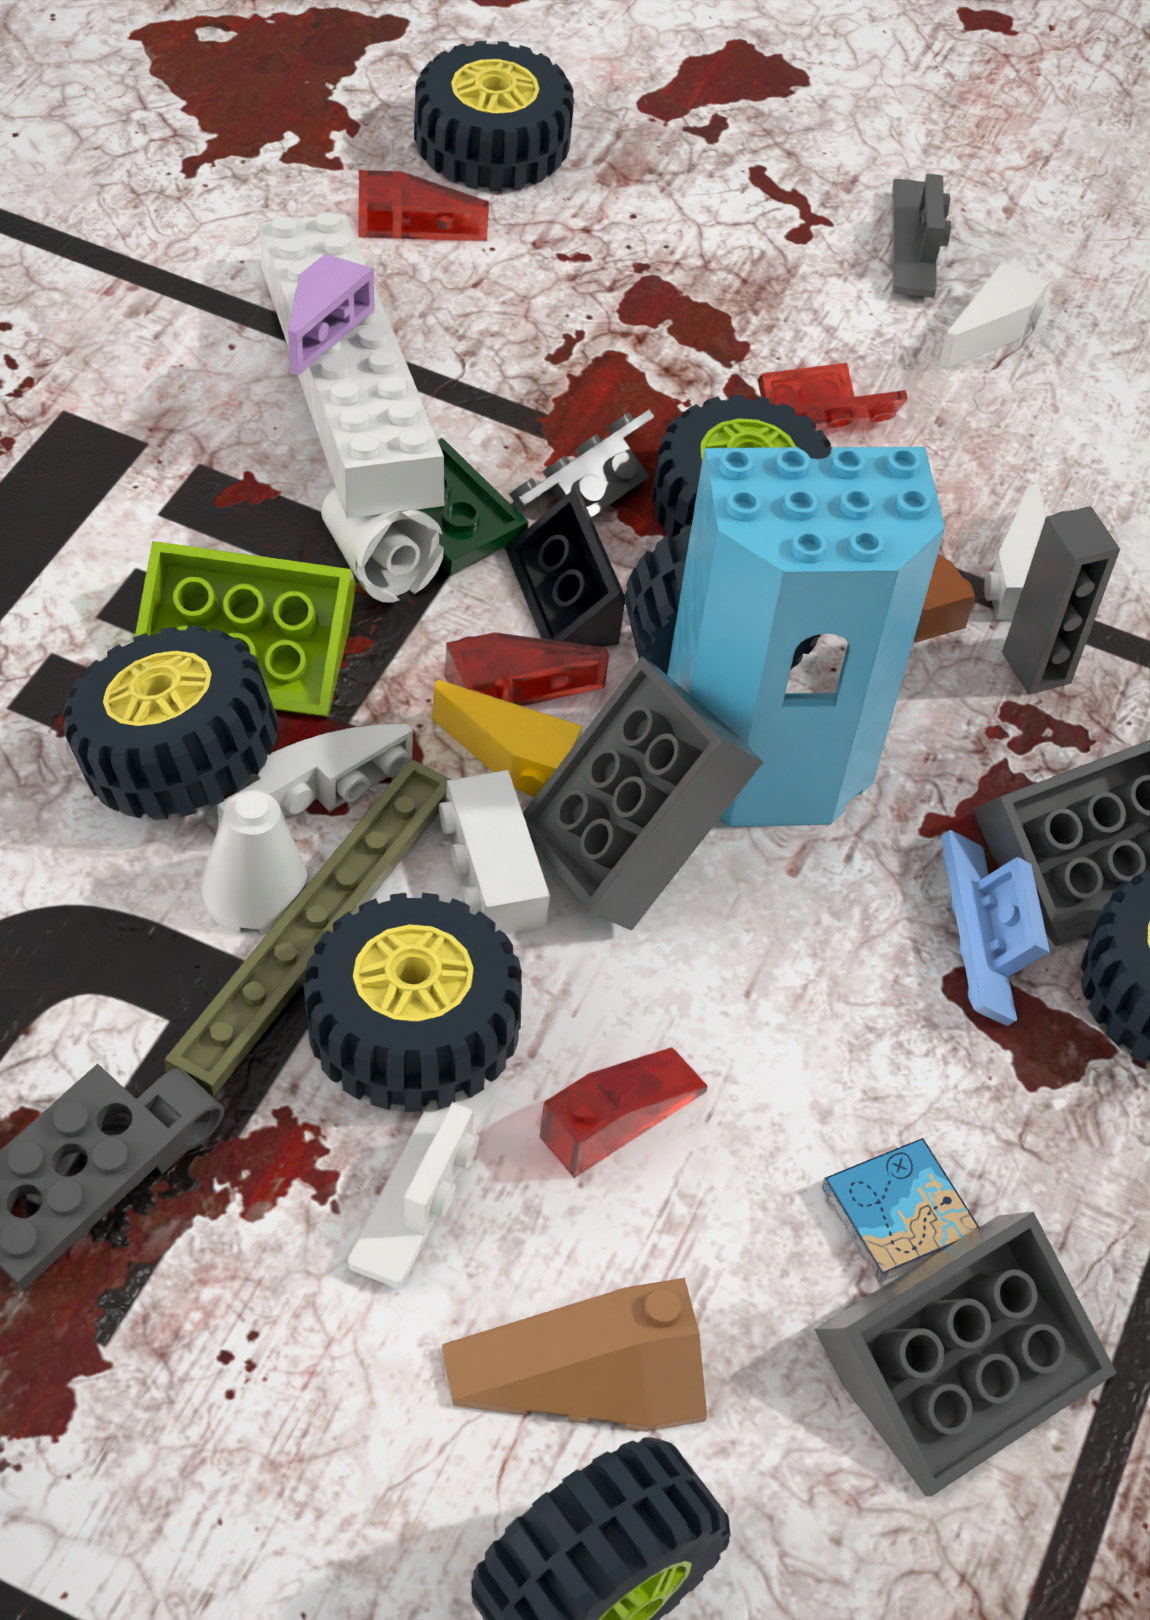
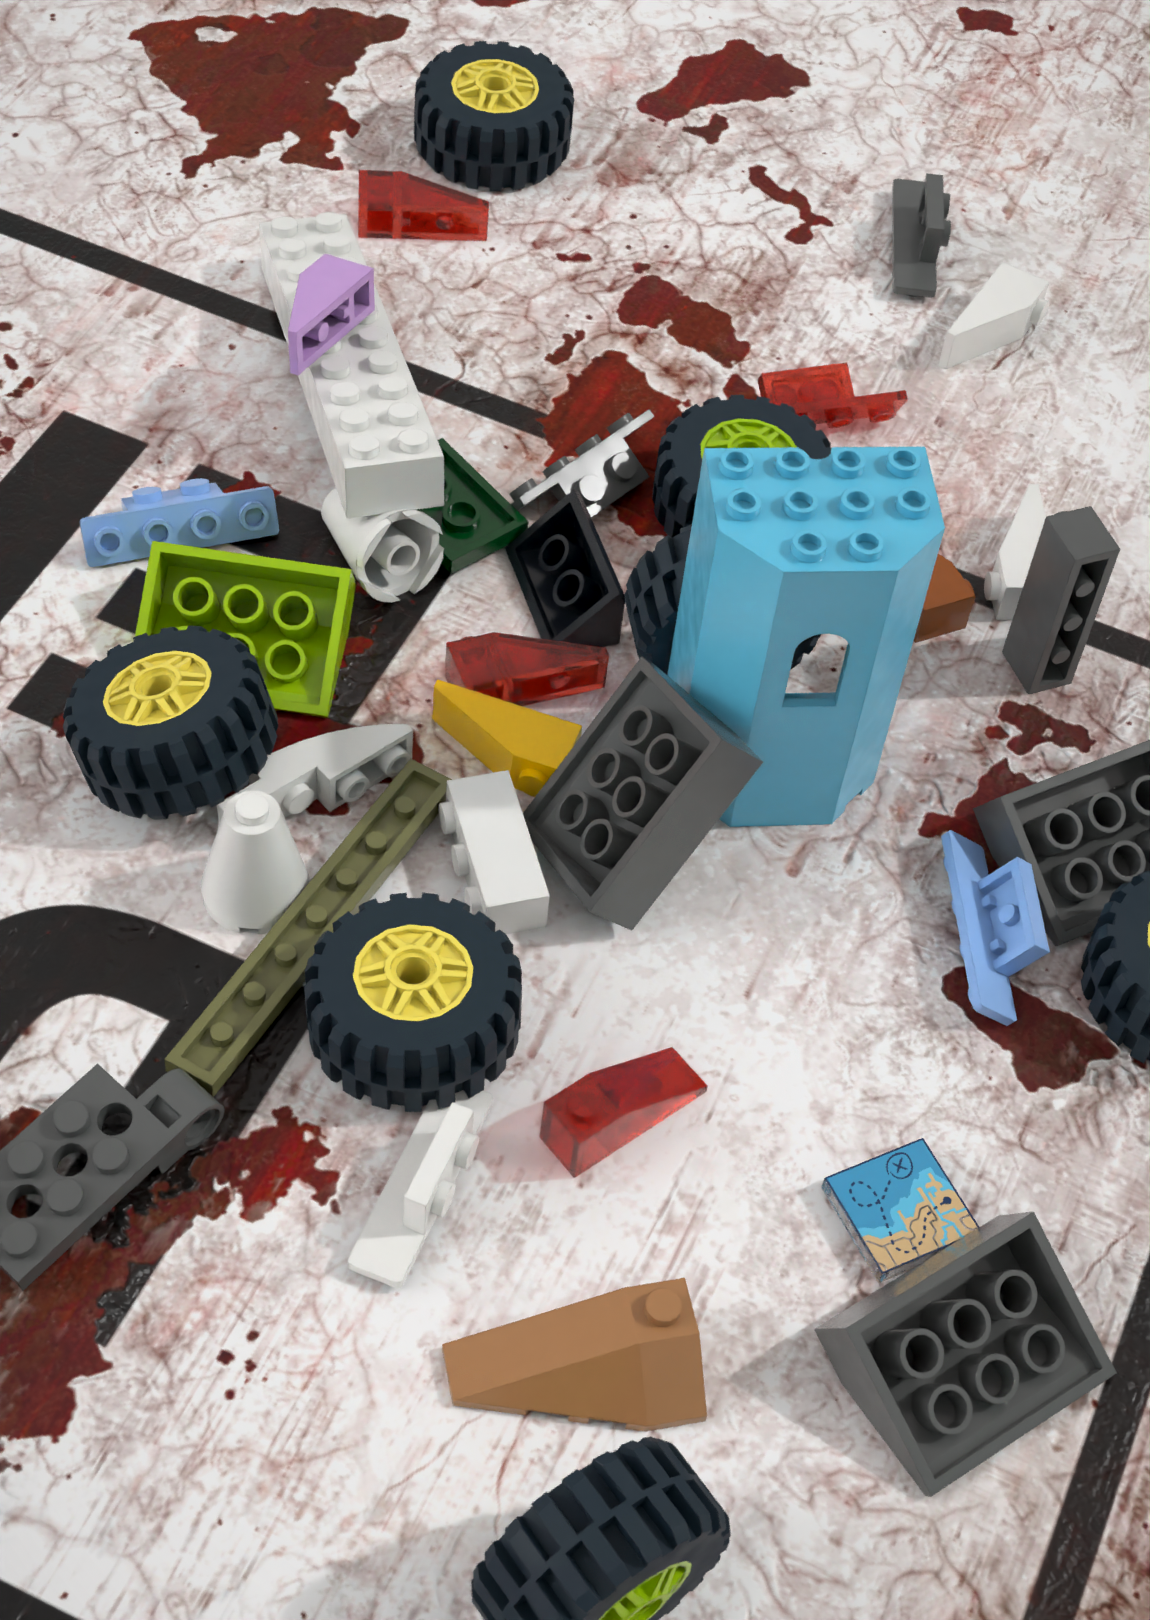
none -> light blue bracket [79,479,279,567]

